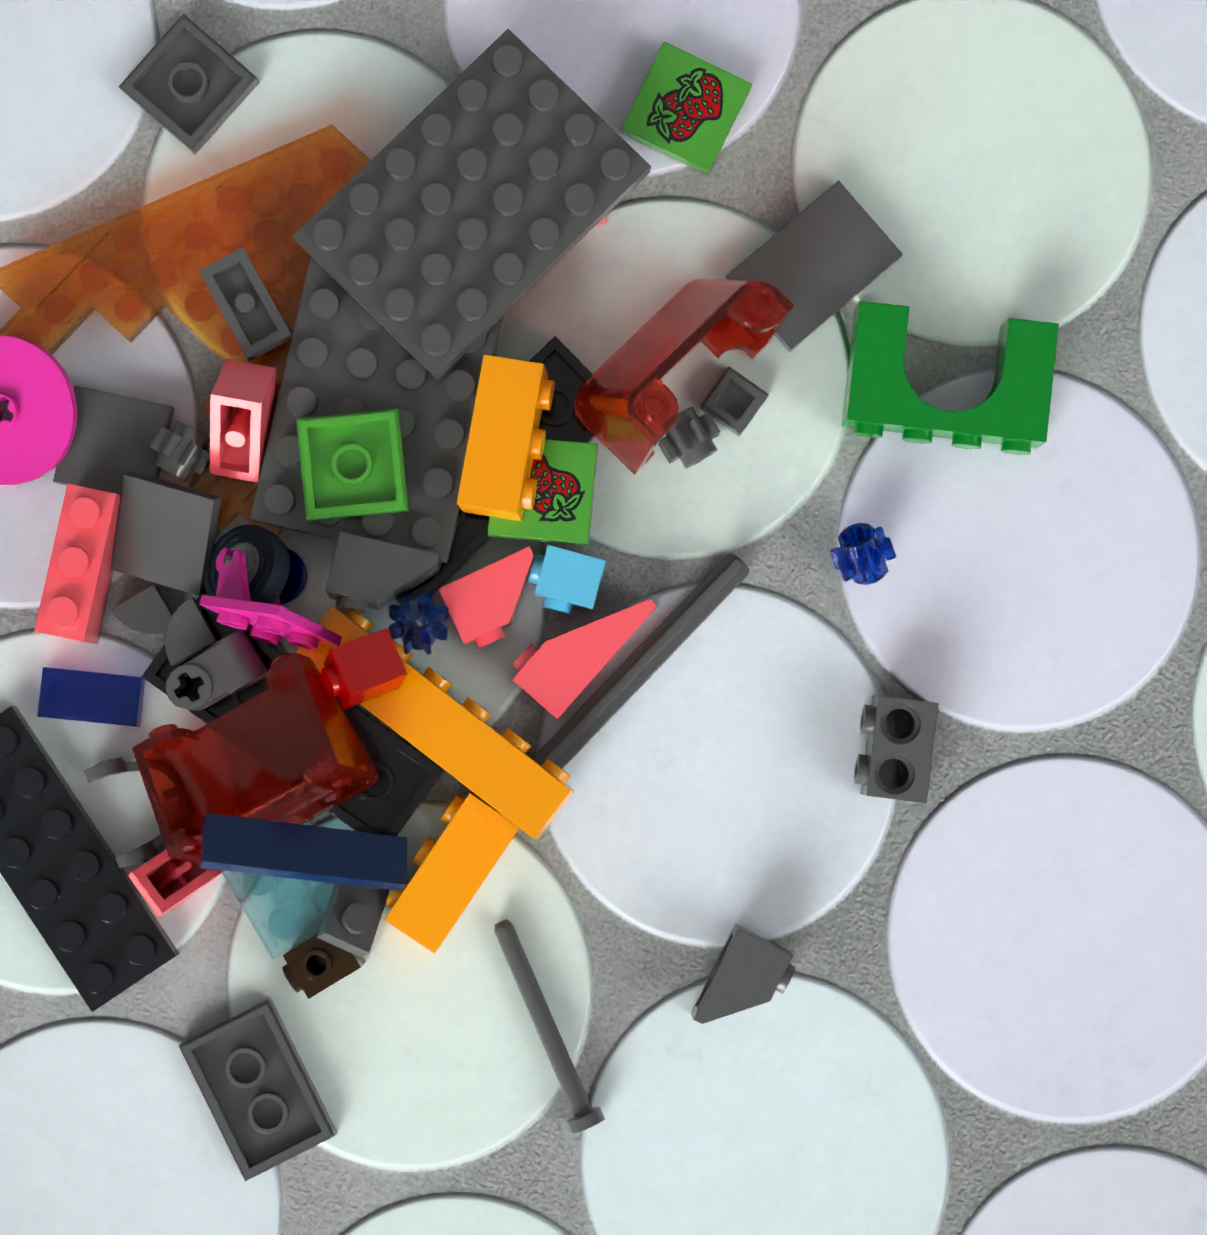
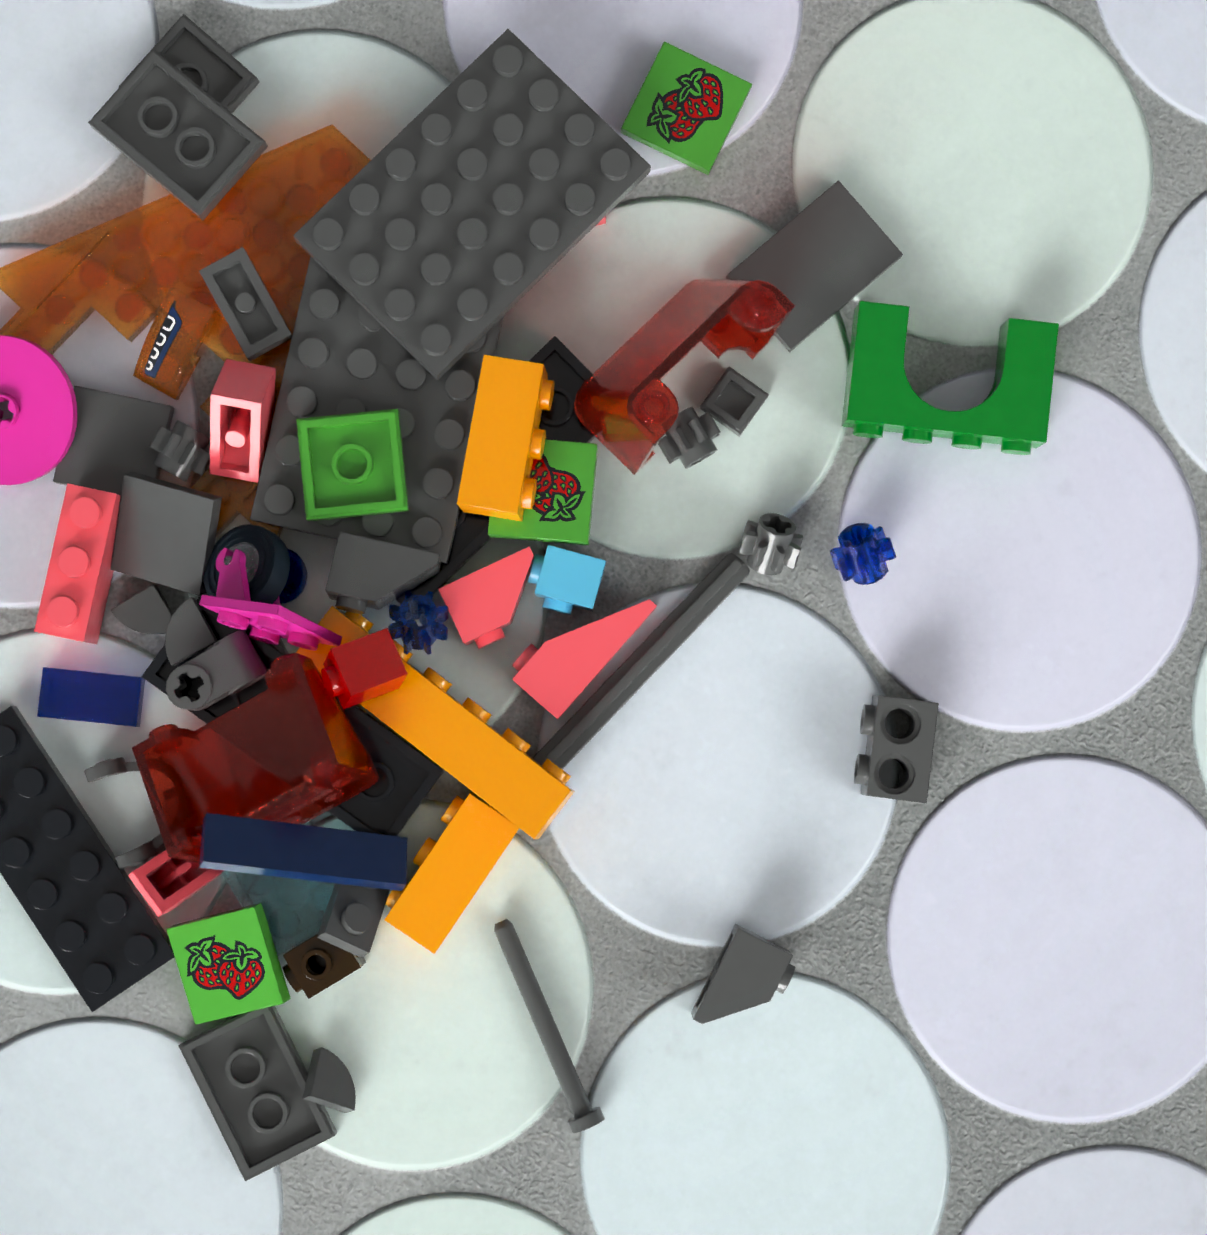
none -> dark grey tile [88,49,268,220]
none -> clear orange slope [133,286,219,400]
none -> bright green tile [166,902,291,1025]
none -> dark grey tile [302,1047,356,1113]
none -> dark grey gear [739,513,803,575]

